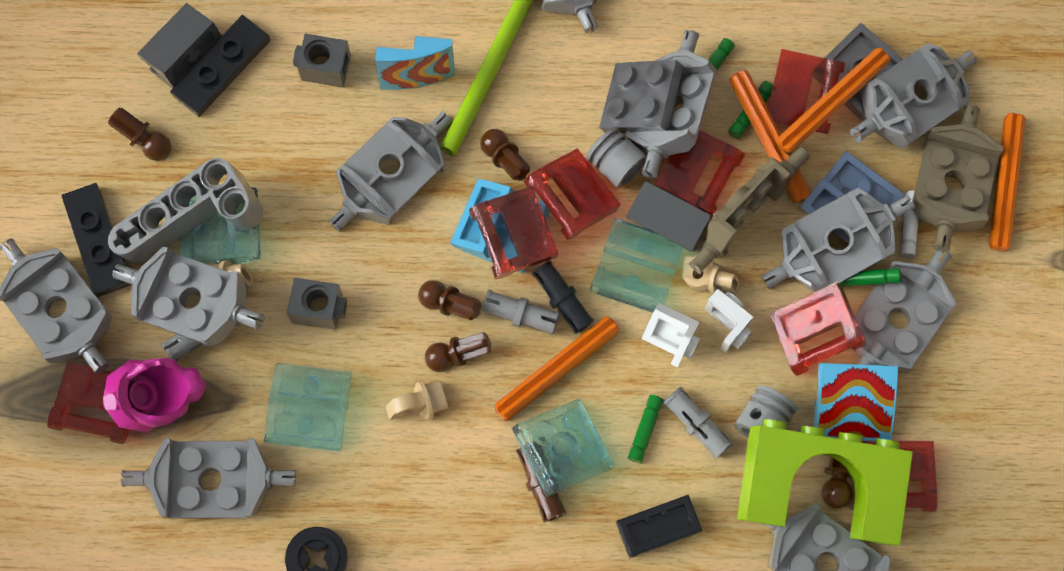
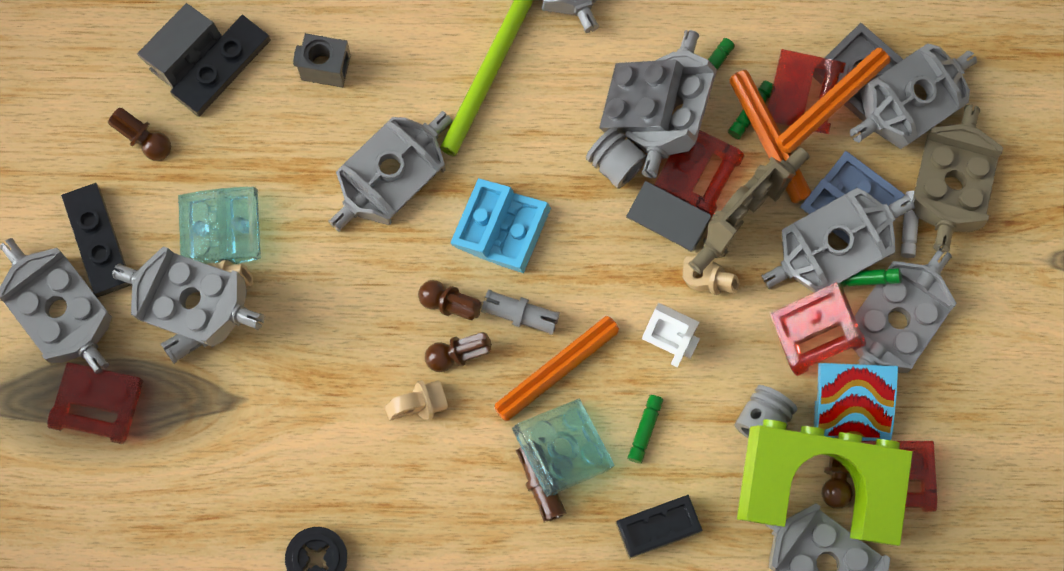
dark pink piece [103,358,206,433] -> none
light grey beam [108,158,263,264] -> none
light grey plate [121,438,296,518] -> none
clear light blue slope [264,363,352,452] -> none
dark grey brick [287,278,347,330] -> none
slope [375,36,455,90] -> none
clear red plate [469,186,559,279] -> none
reddish brown axle [480,129,530,181] -> none
clear red plate [524,148,621,240] -> none
black pin [532,260,594,334] -> none
clear light blue slope [590,218,683,313] -> none
light grey pin [663,387,734,459] -> none
white bracket [704,289,753,353] -> none
orange axle [989,113,1026,252] -> none

